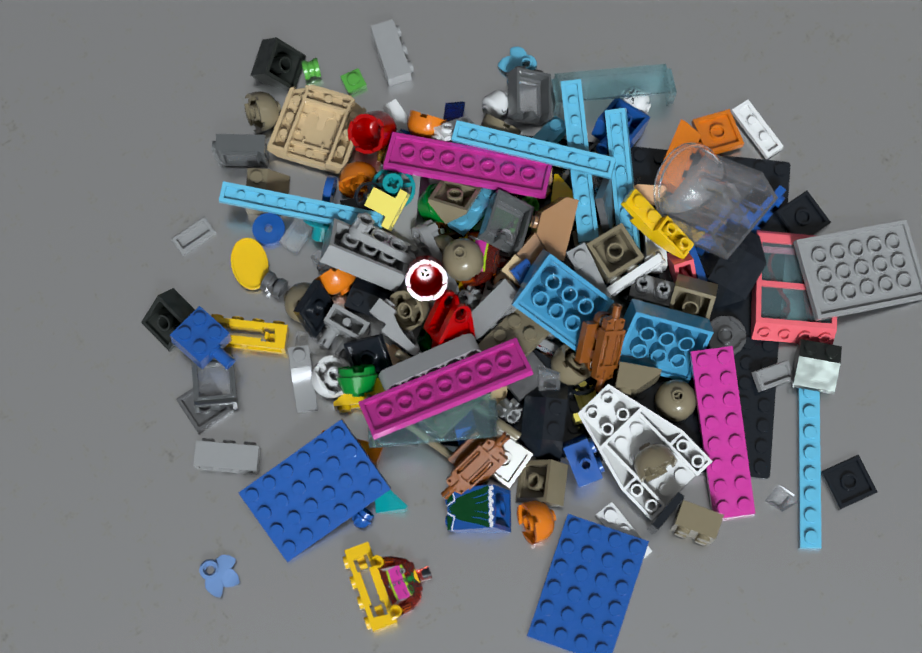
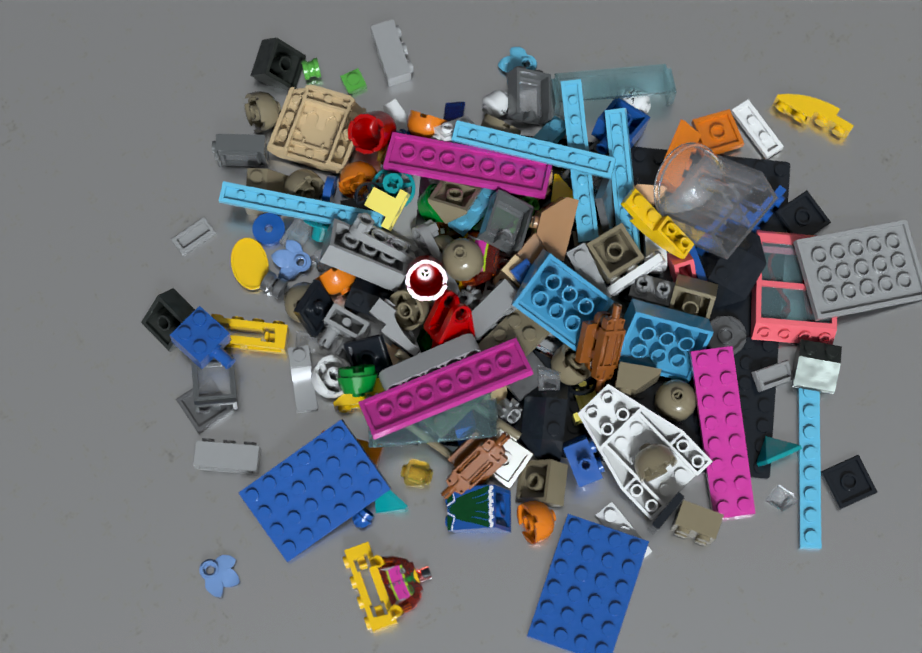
none -> medium blue plate [271,240,312,280]
none -> dark tan cylinder [283,169,325,200]
none -> clear yellow head [401,459,433,489]
none -> teal slope [757,436,802,467]
none -> yellow slope [773,94,854,139]

